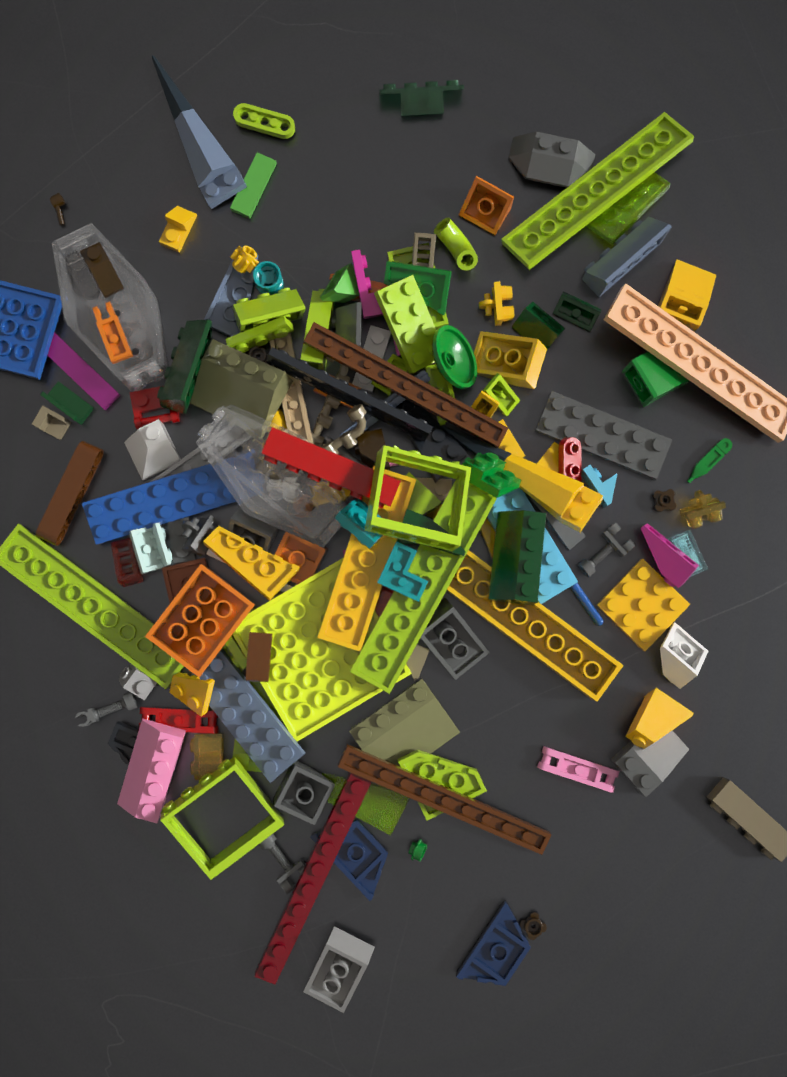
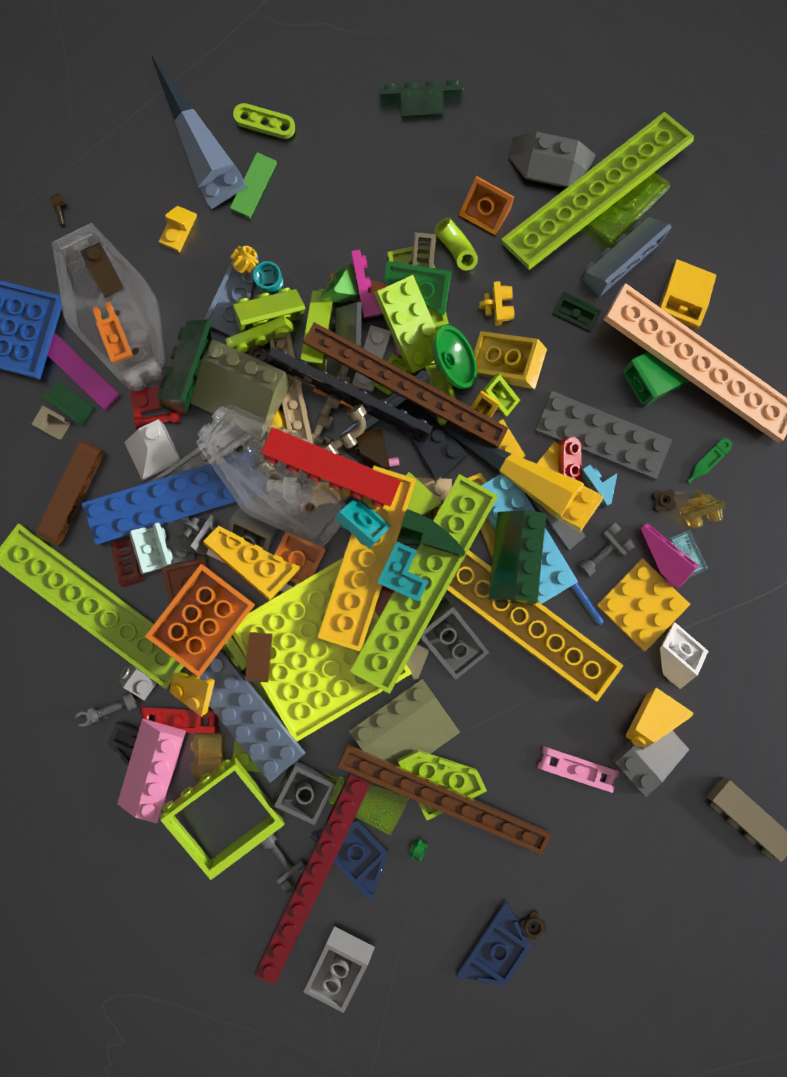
lime window [364,445,471,552] -> none
green plate [462,453,521,498] -> none
dark green panel [512,302,566,350] -> none

